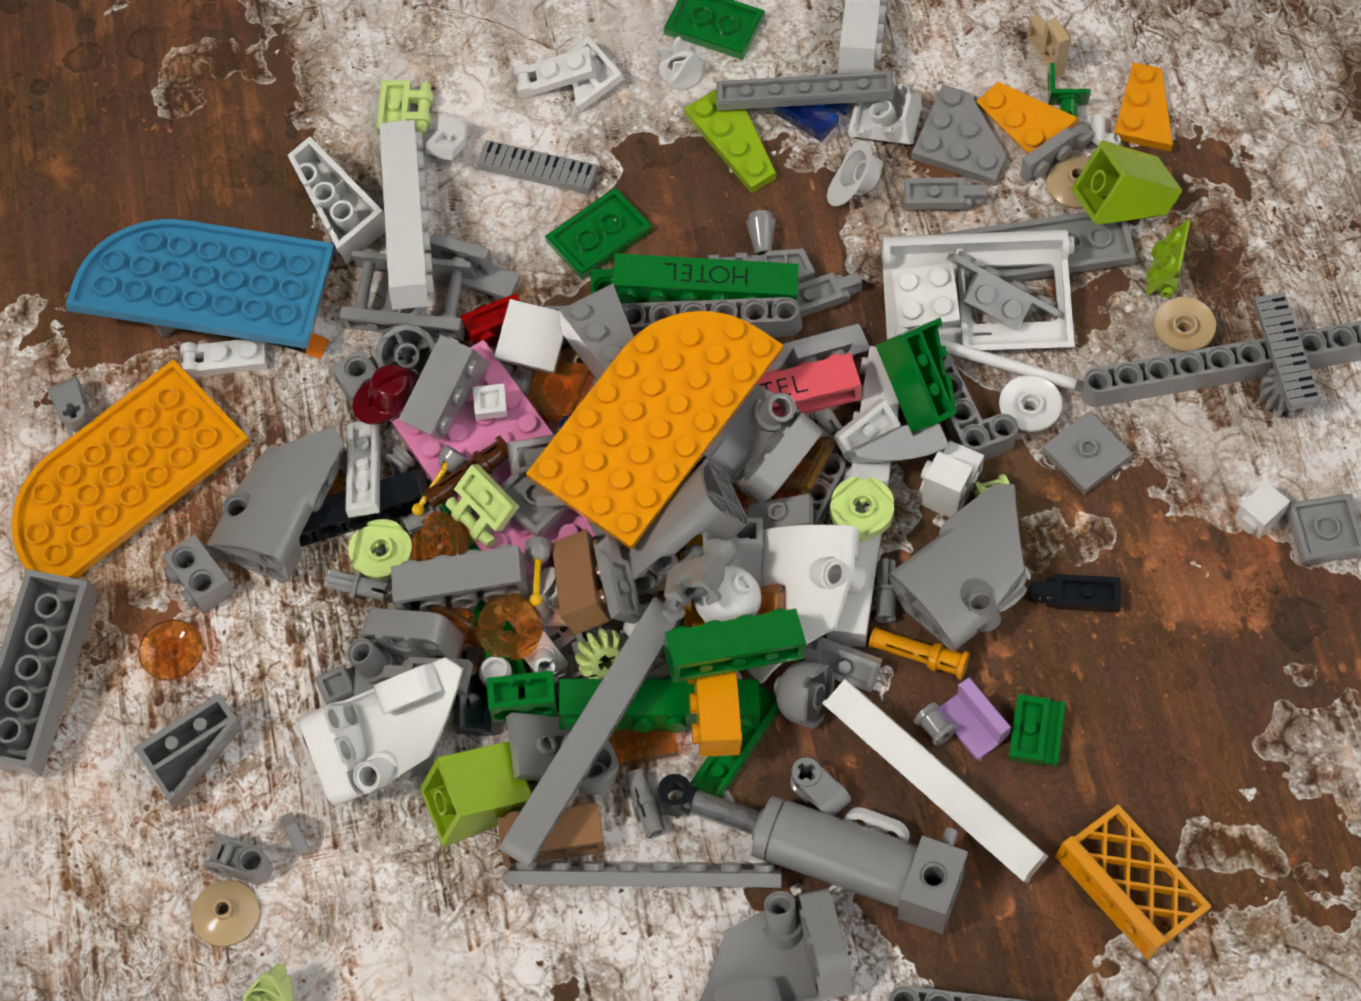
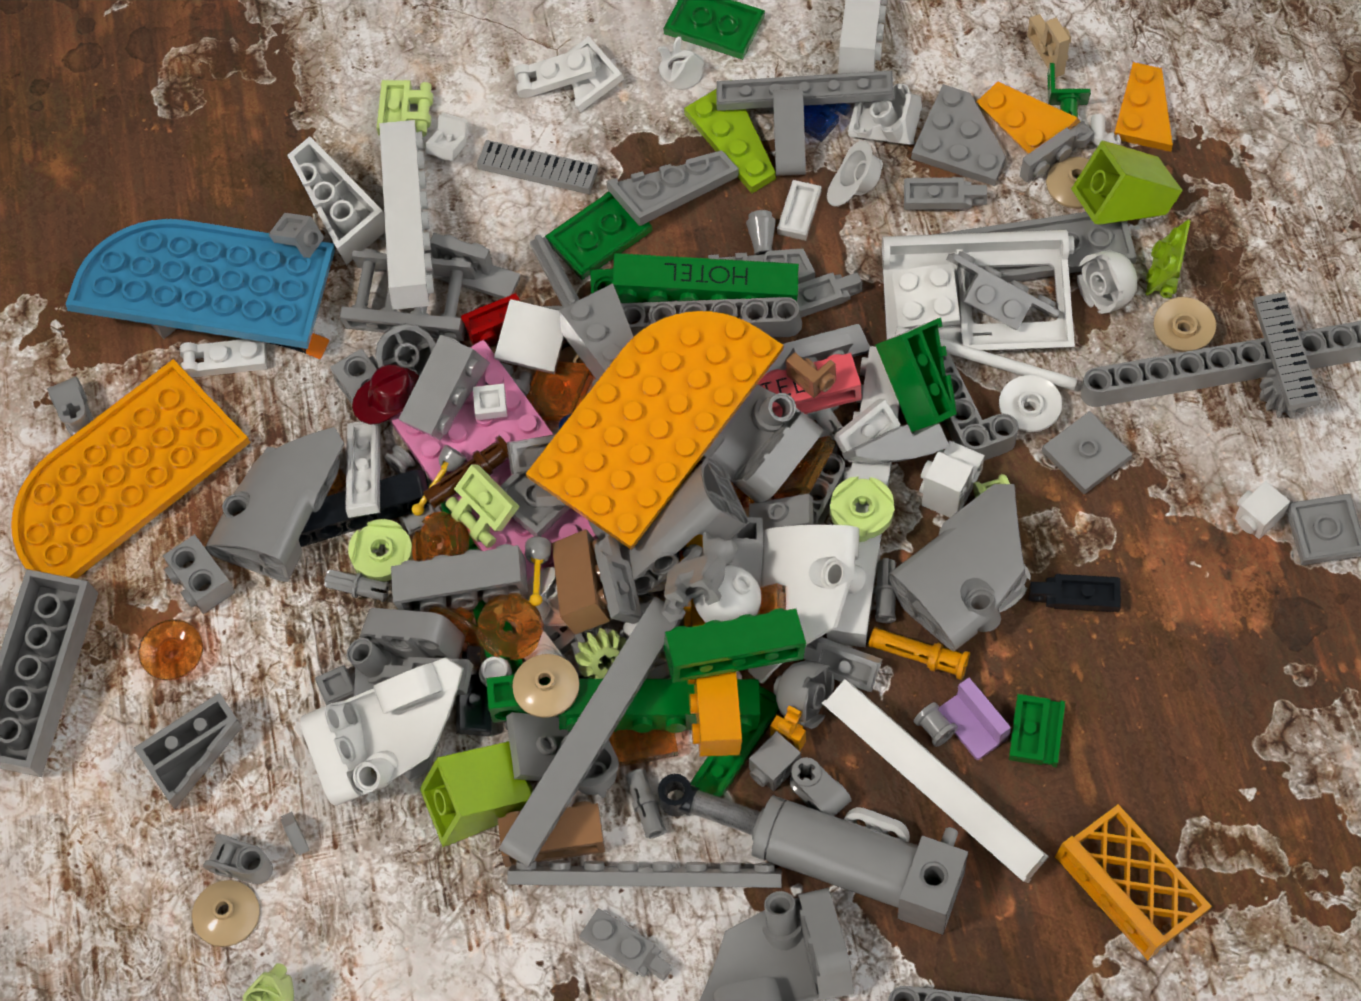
none -> light grey bracket [269,213,324,258]
none -> tan dish [513,654,579,718]
none -> light grey axle [530,235,579,308]
none -> light grey hinge [579,908,671,981]
none -> light grey wing [607,150,739,226]
none -> light grey brick [749,731,801,792]
none -> light orange plate [770,705,806,751]
none -> light grey beam [773,89,806,176]
none -> white tile [777,180,822,241]
none -> medium nougat bracket [786,352,836,398]
none -> white cylinder [1077,250,1137,314]

